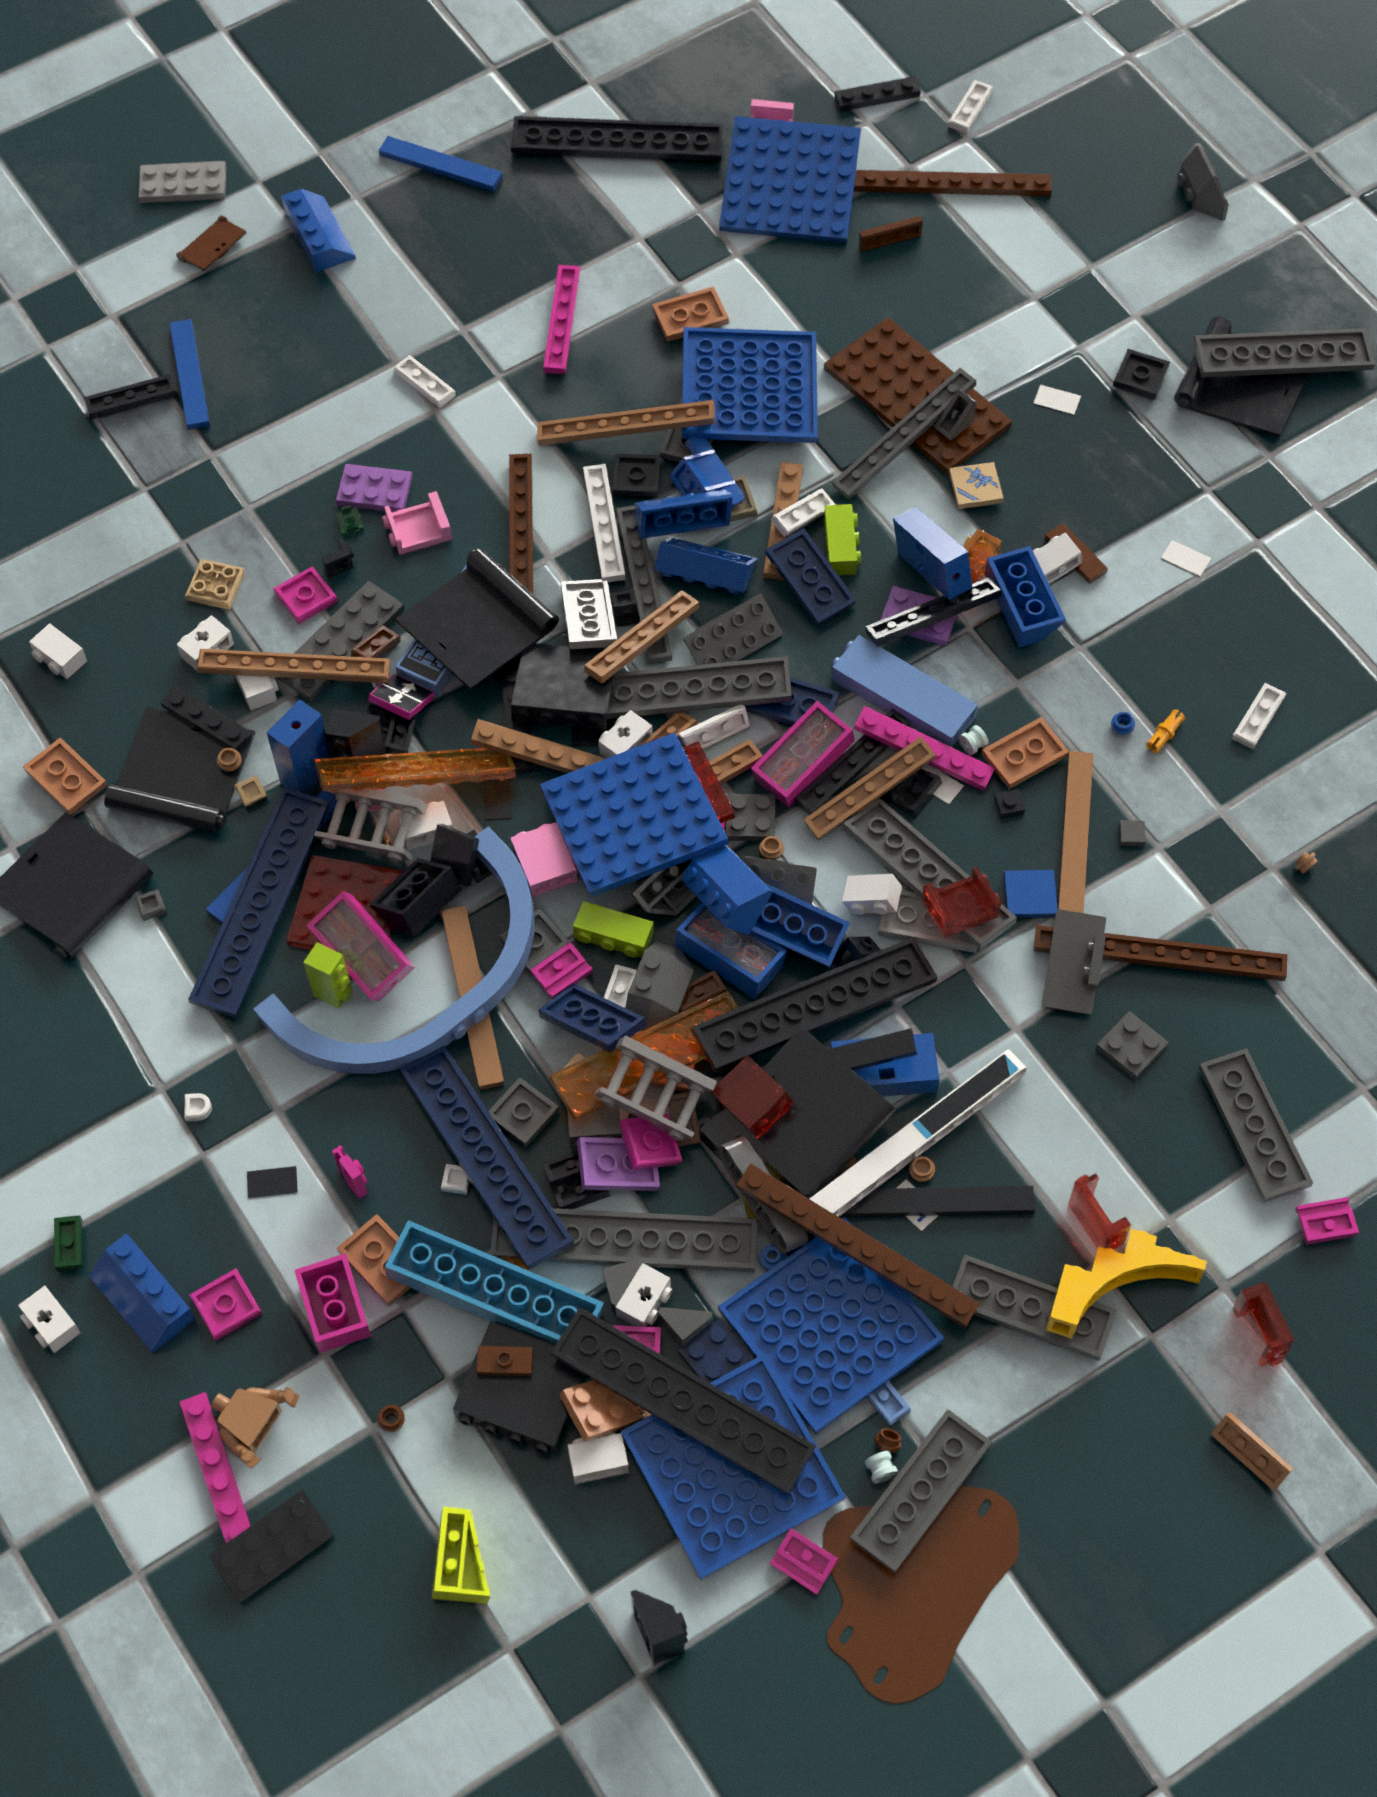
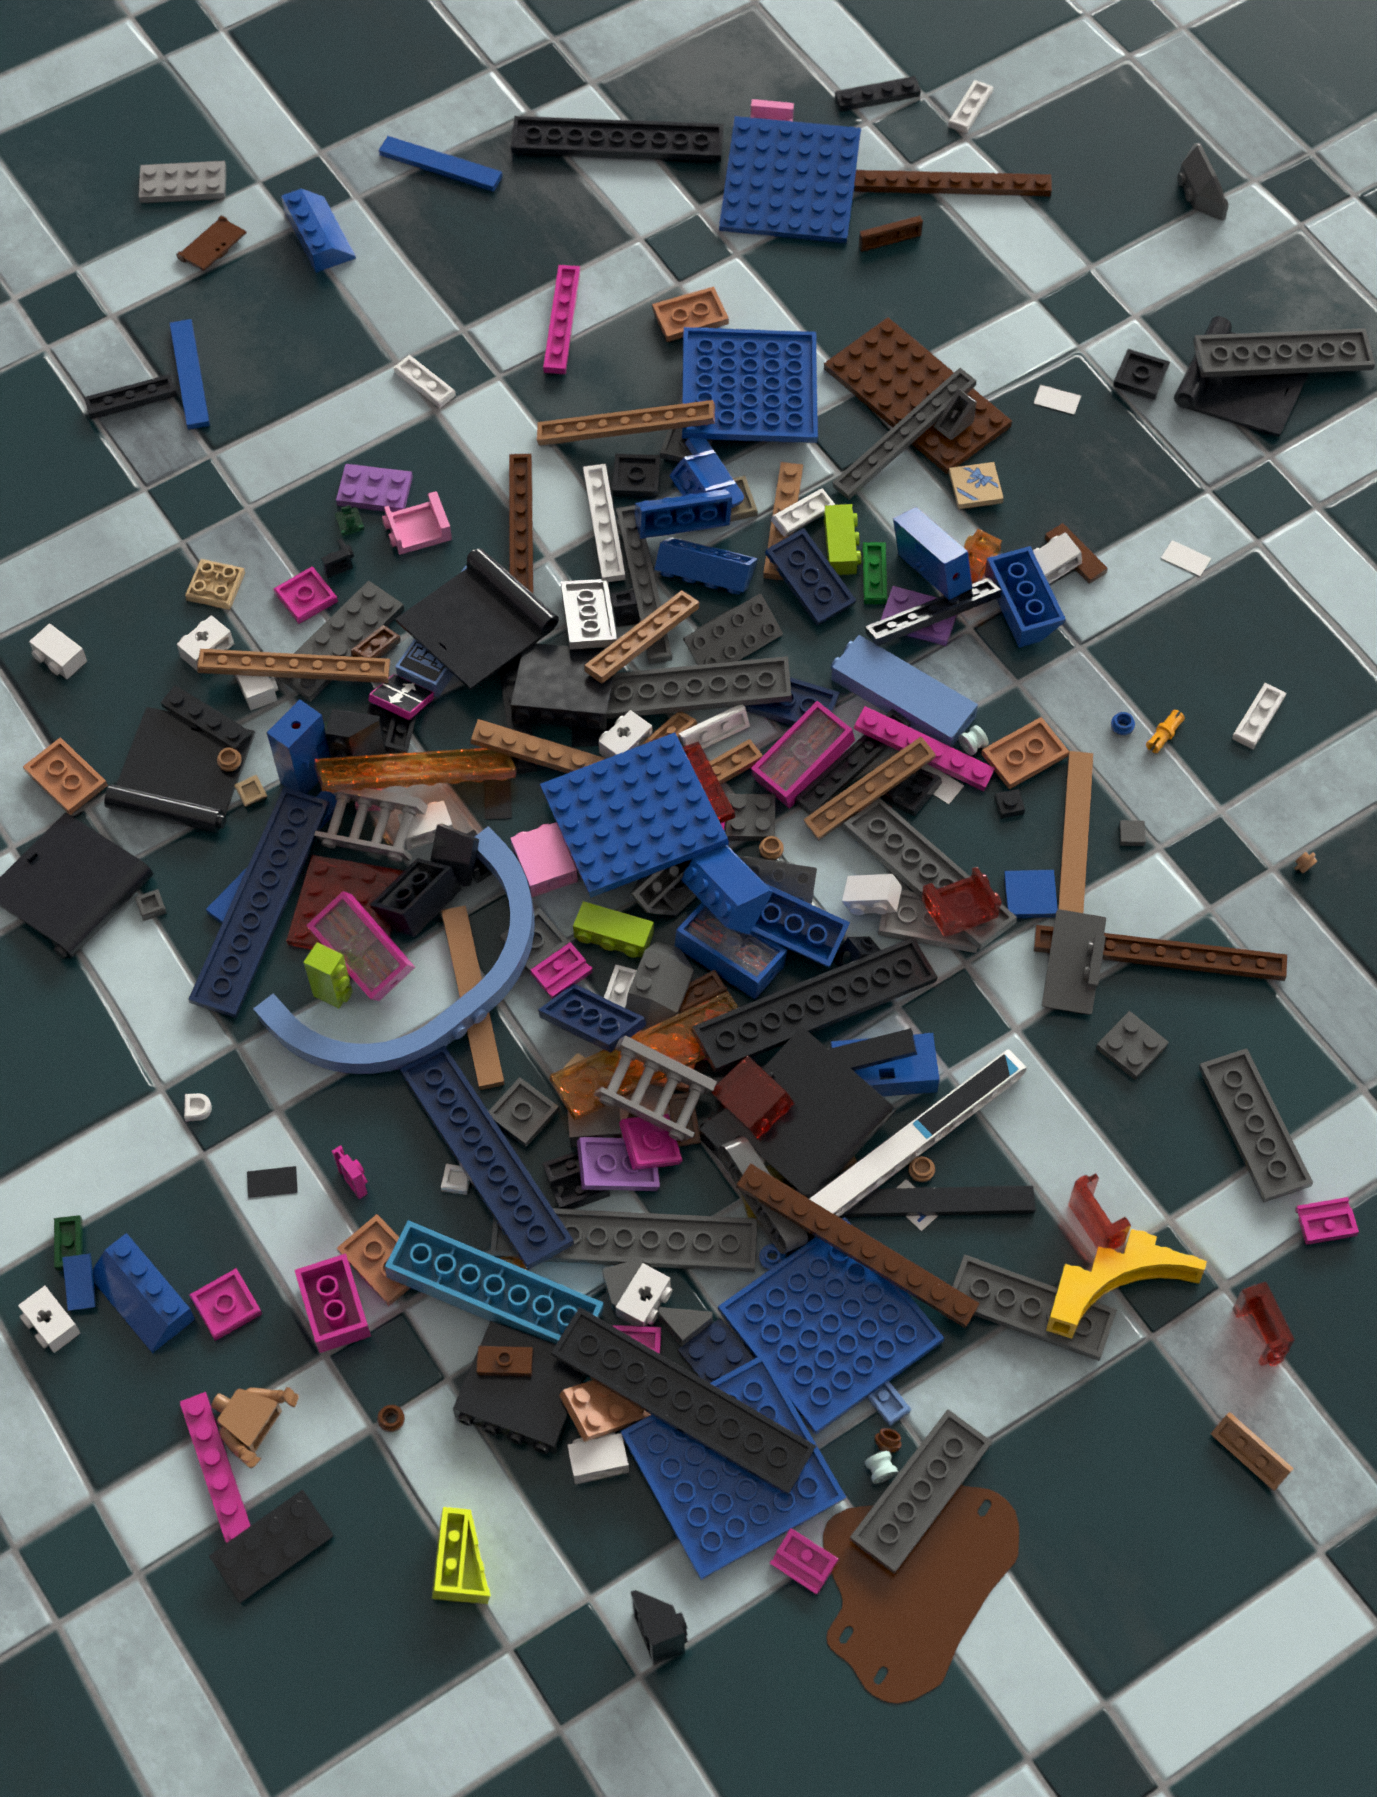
none -> blue tile [62,1254,96,1311]
none -> green tile [862,542,887,604]

